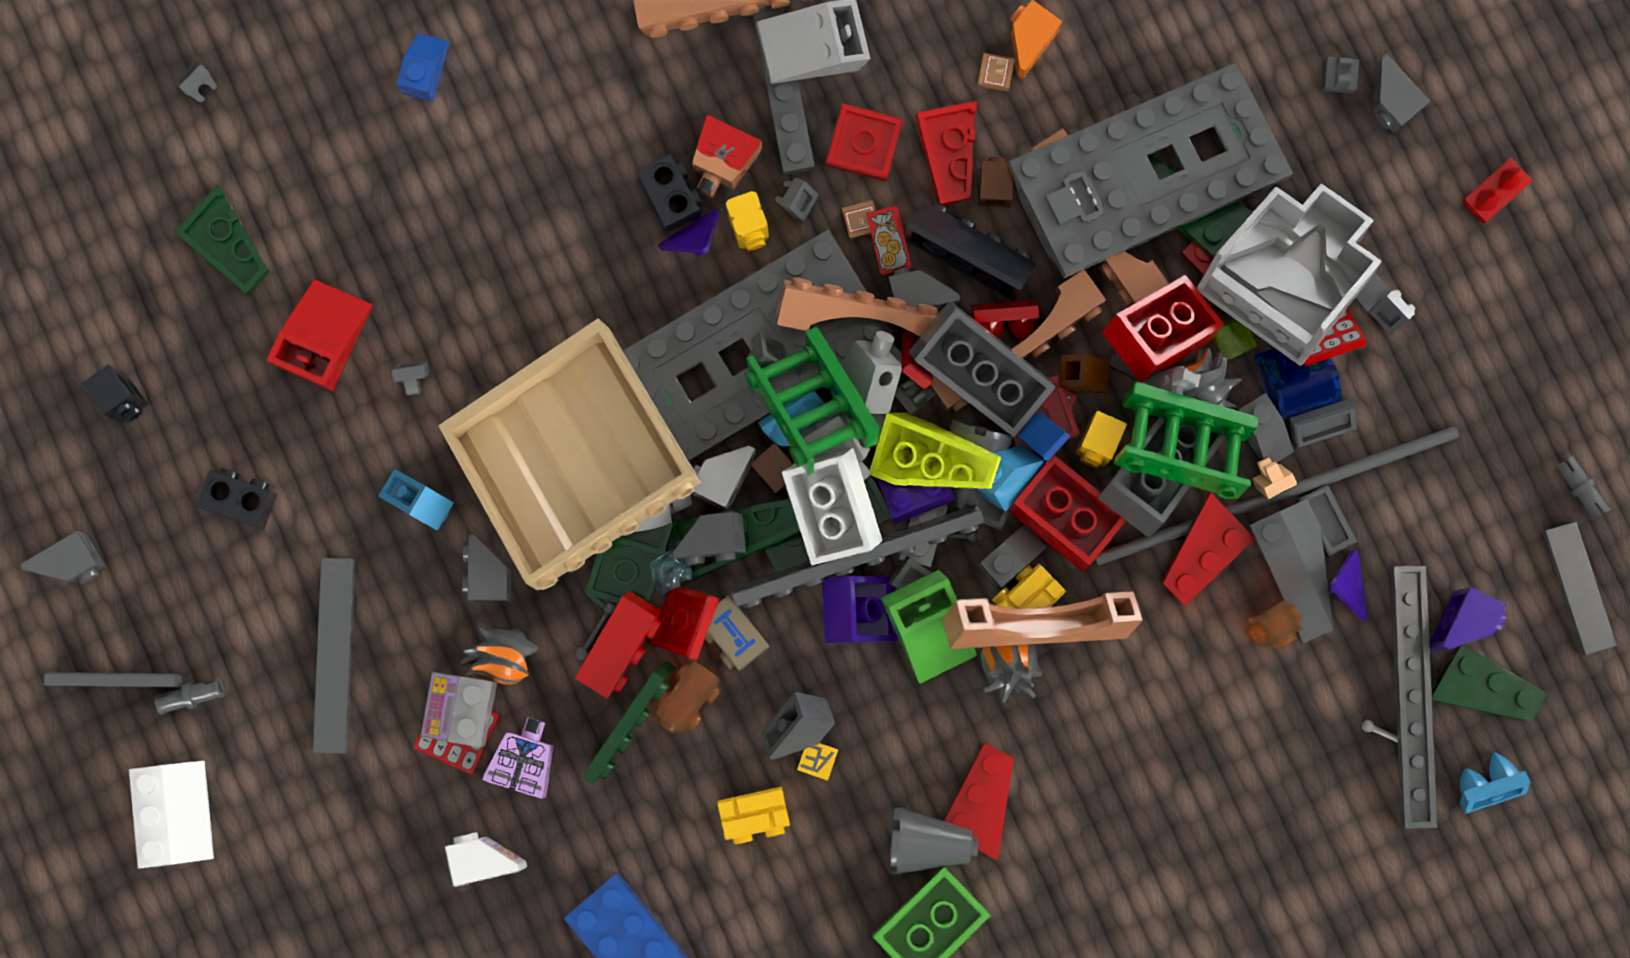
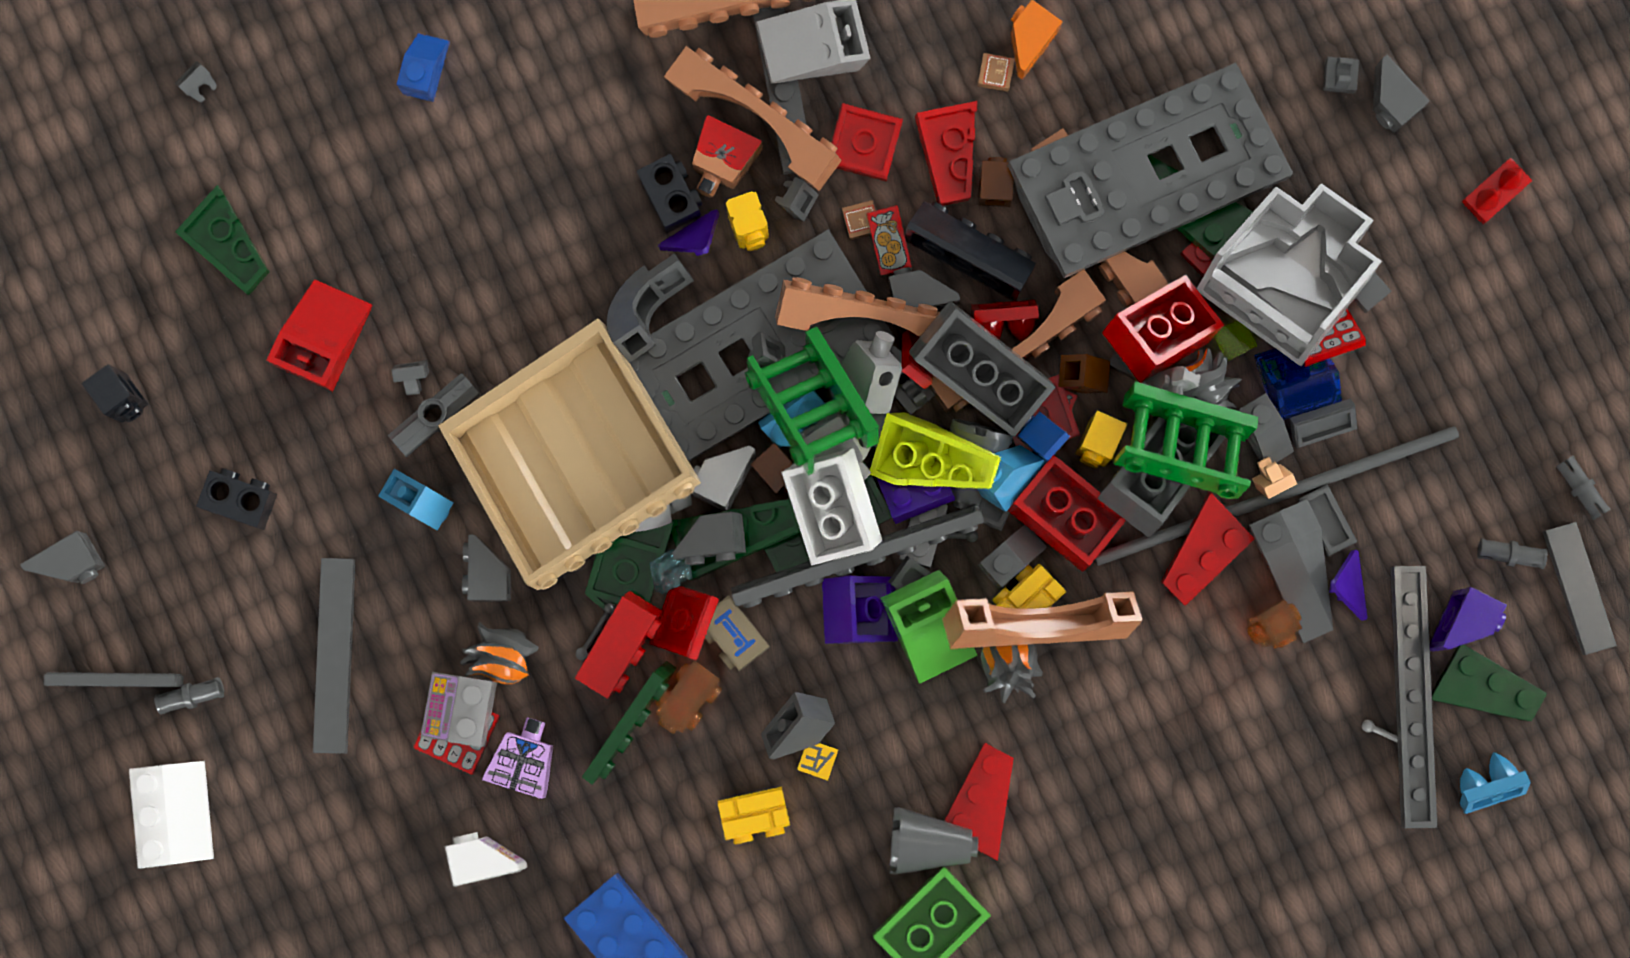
dark grey tile [1369,290,1415,335] -> none
none -> dark grey piece [387,373,480,458]
none -> dark grey arch [607,253,694,363]
none -> nougat arch [664,46,842,191]
none -> dark grey pin [1477,538,1548,569]

